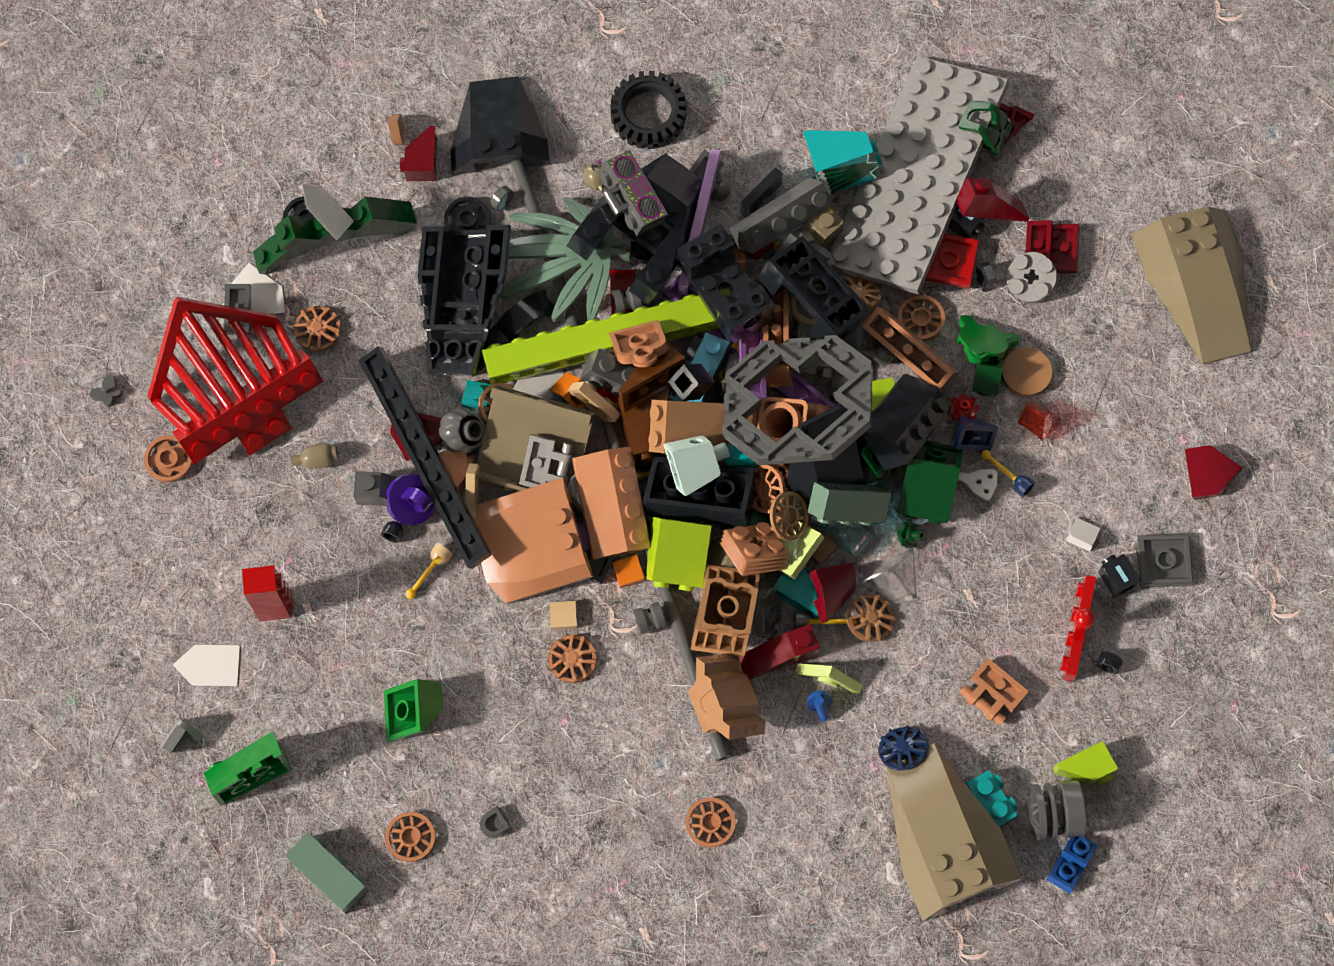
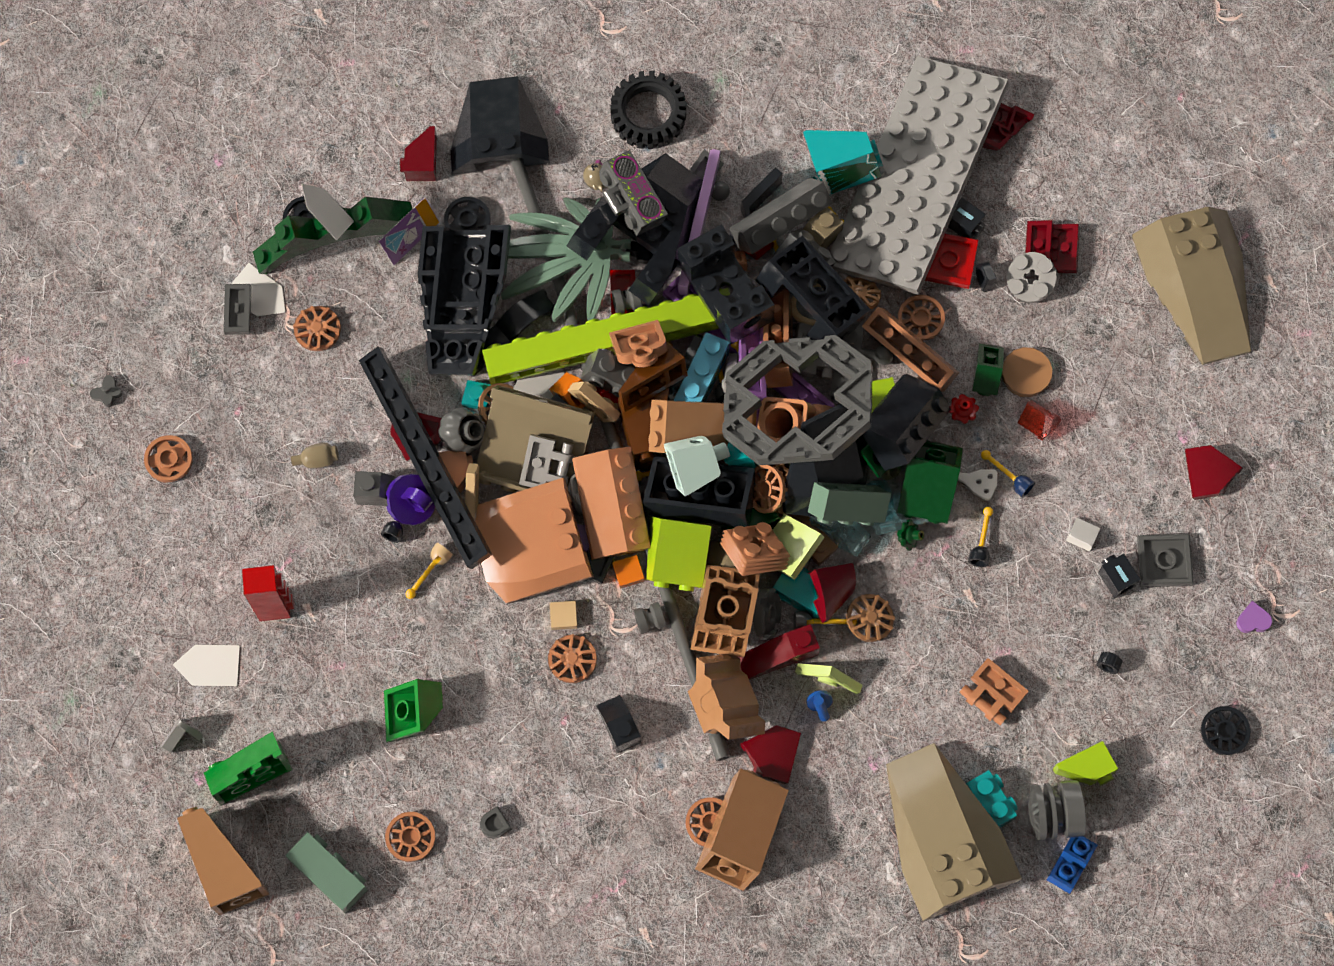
red plate [147,297,324,464] -> none
medium nougat tile [388,114,404,146] -> none
dark grey tile [491,186,514,211] -> none
black brick [668,363,715,401] -> none
medium nougat wheel [768,491,809,541] -> none
clear slope [857,548,917,604] -> none
dark blue wheel [878,725,928,771] -> none
dark blue slope [953,415,998,451] -> none
dark red slope [956,177,1030,222] -> none
green tile [957,315,1019,364] -> none
dark green piece [958,101,1013,156] -> none
red plate [1060,575,1097,682] -> none
none -> medium nougat slope [177,807,270,916]
none -> sticker [379,198,439,265]
none -> black slope [596,695,641,753]
none -> medium nougat slope [695,768,789,891]
none -> dark red slope [740,725,801,784]
none -> black hinge [968,507,993,567]
none -> black wheel [1200,706,1251,756]
none -> medium lavender tile [1236,601,1272,633]

